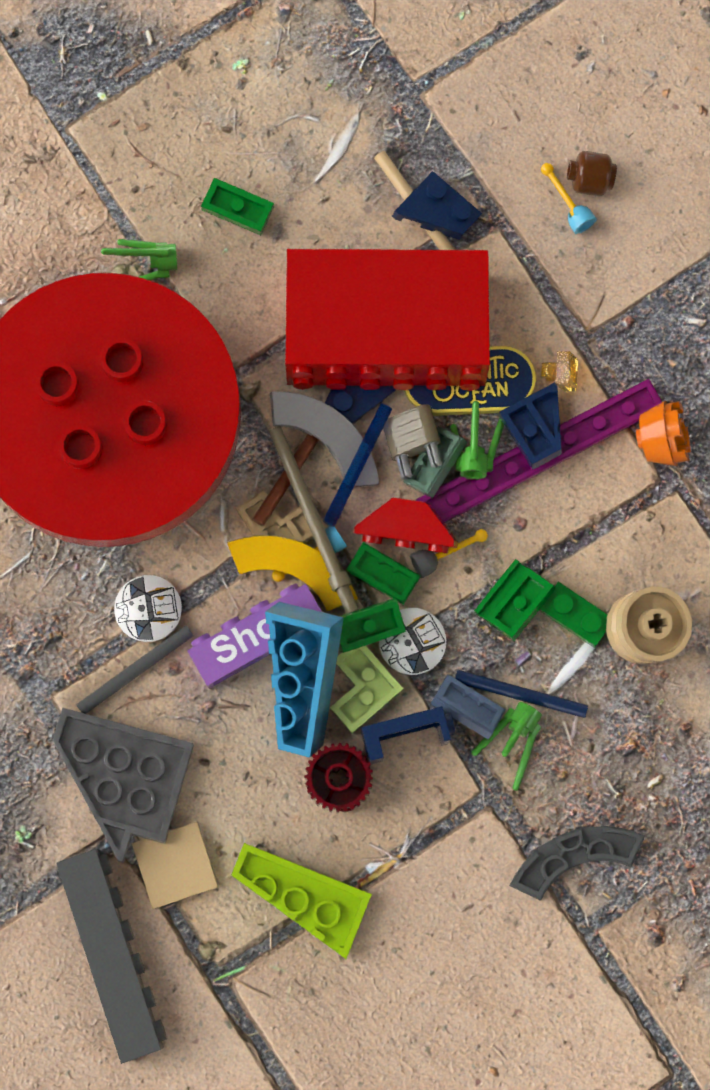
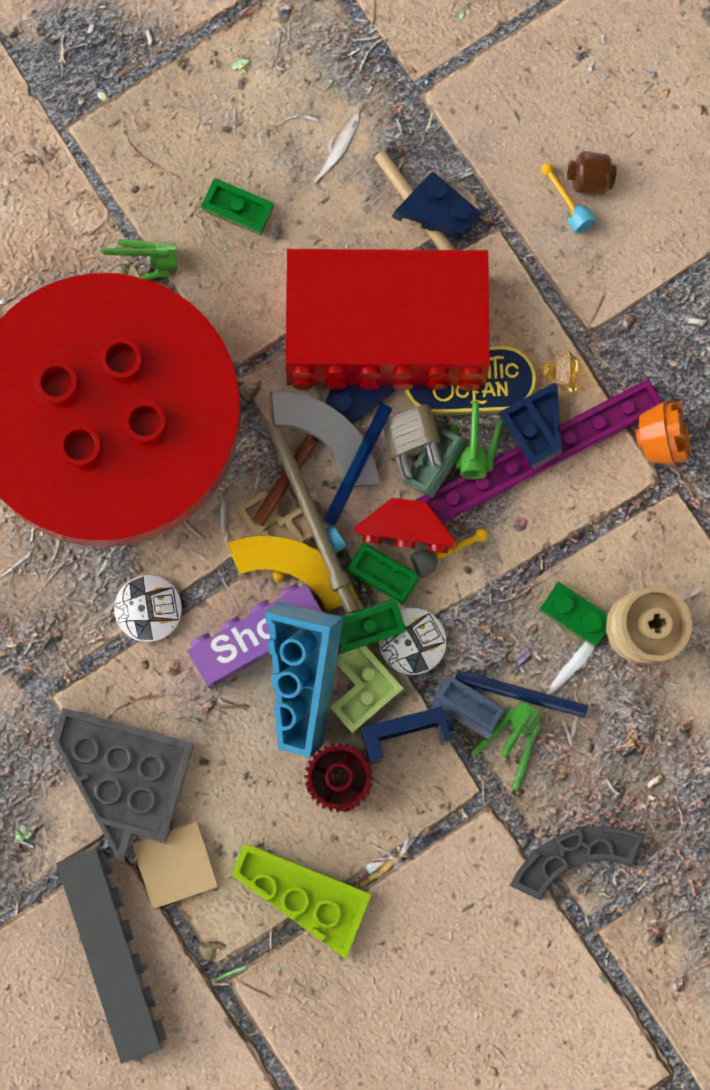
dark grey bar [76,625,194,714] -> none
green plate [474,559,555,641] -> none

